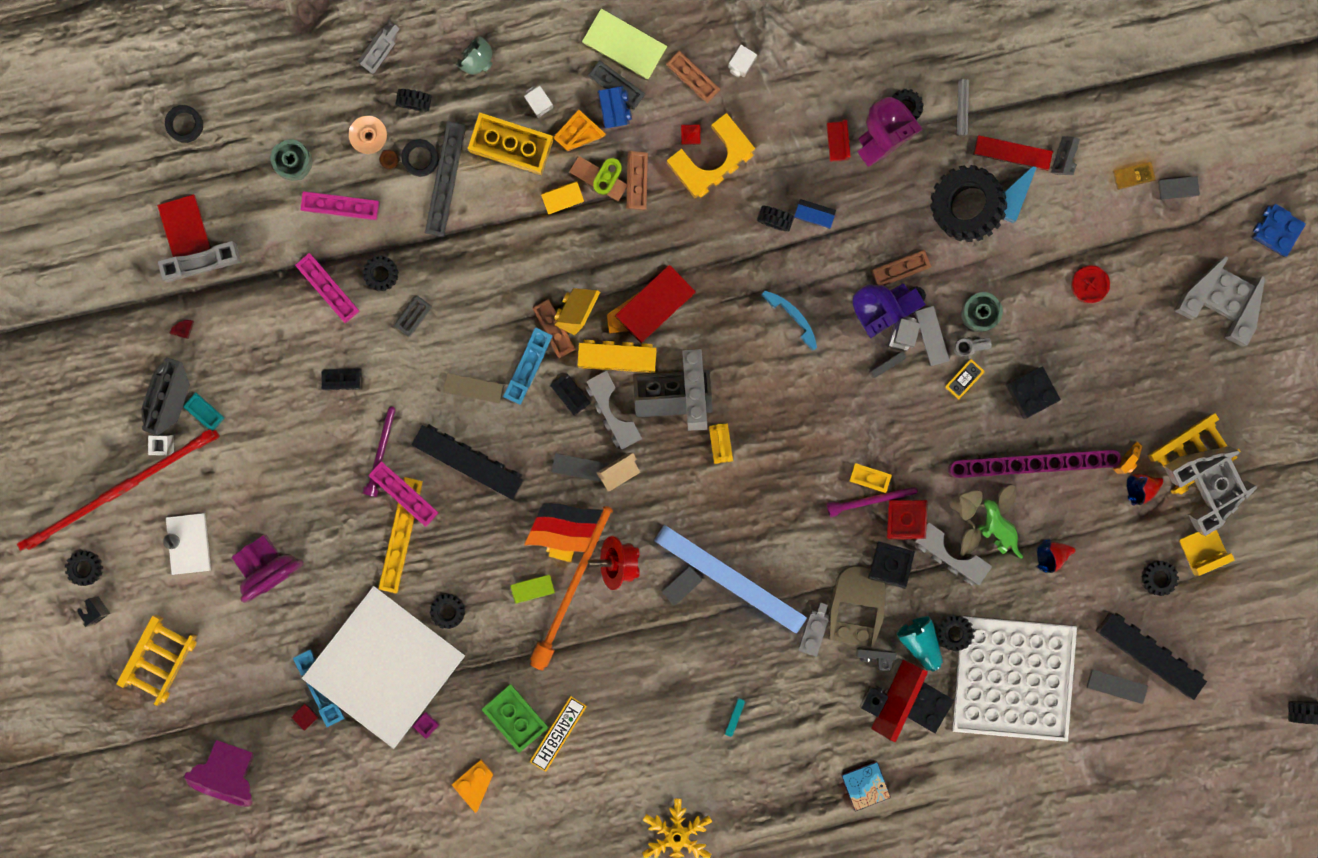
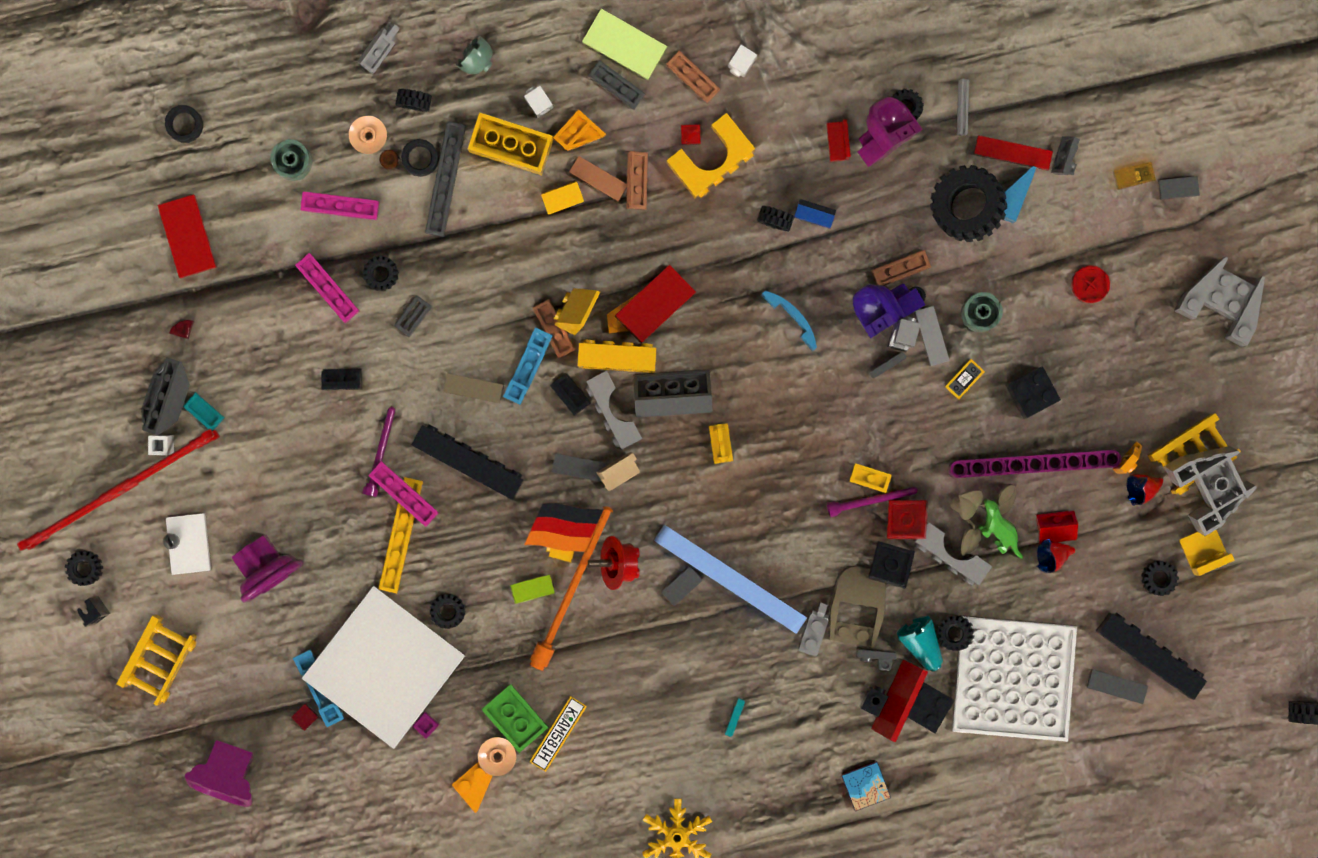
light grey arch [158,241,242,282] -> none
lime plate [593,158,622,195] -> none
blue brick [598,86,632,129] -> none
light grey arch [682,349,707,431] -> none
light grey axle [953,338,992,357] -> none
blue plate [1252,204,1306,257] -> none
none -> light nougat dish [478,737,516,776]
none -> red panel [1036,511,1078,544]

